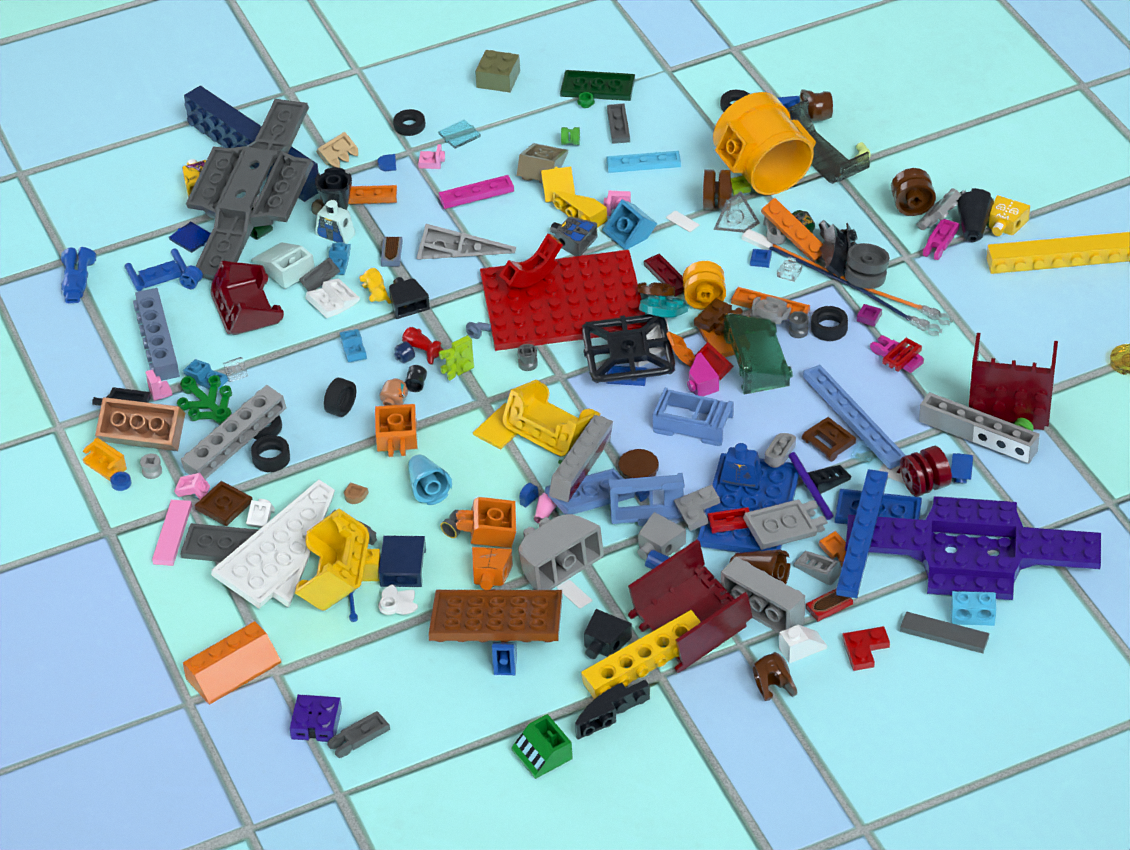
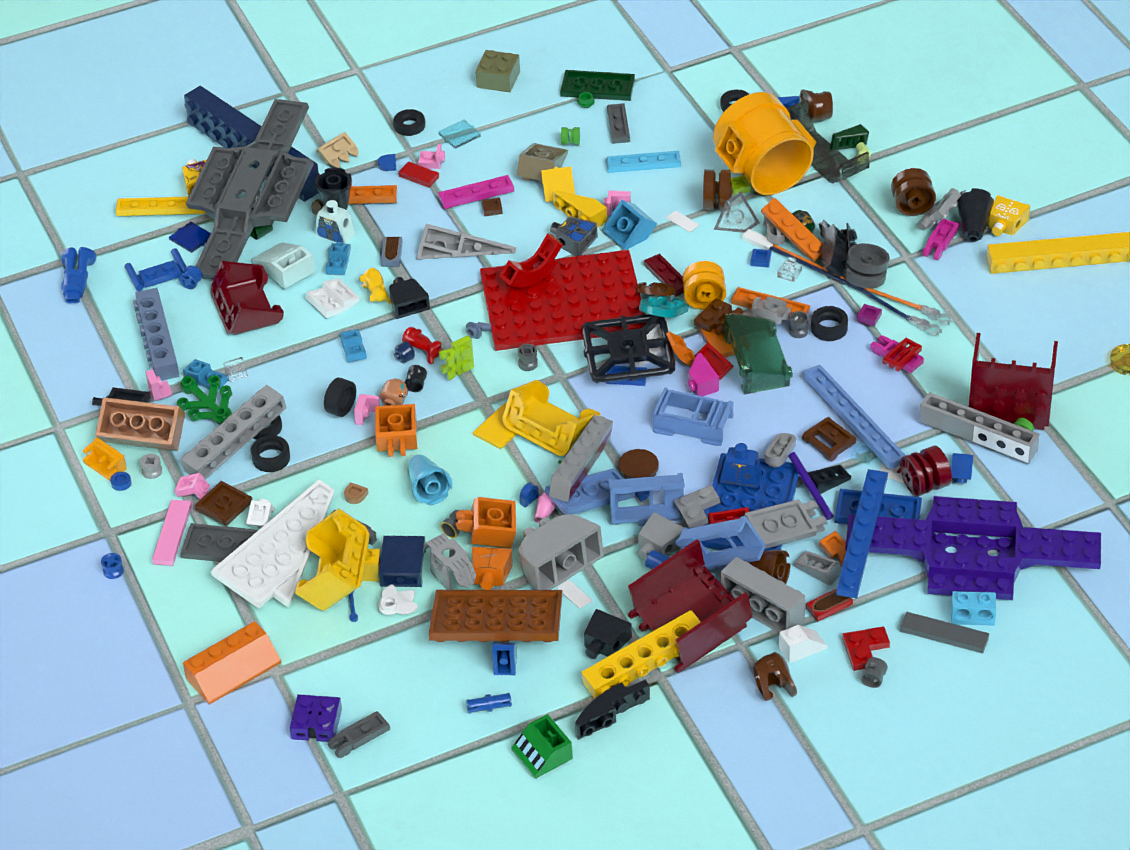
dark grey tile [299,257,341,291] -> none
none -> blue wheel [101,553,124,579]
none -> yellow plate [116,196,206,216]
none -> bright pink bracket [354,394,380,425]
none -> red tile [399,161,439,188]
none -> light grey piece [424,533,476,590]
none -> blue pin [466,693,512,714]
none -> reddish brown tile [482,197,503,216]
none -> medium blue piece [676,516,766,571]
none -> dark green slope [830,124,869,151]
none -> dark grey wheel [861,657,888,688]

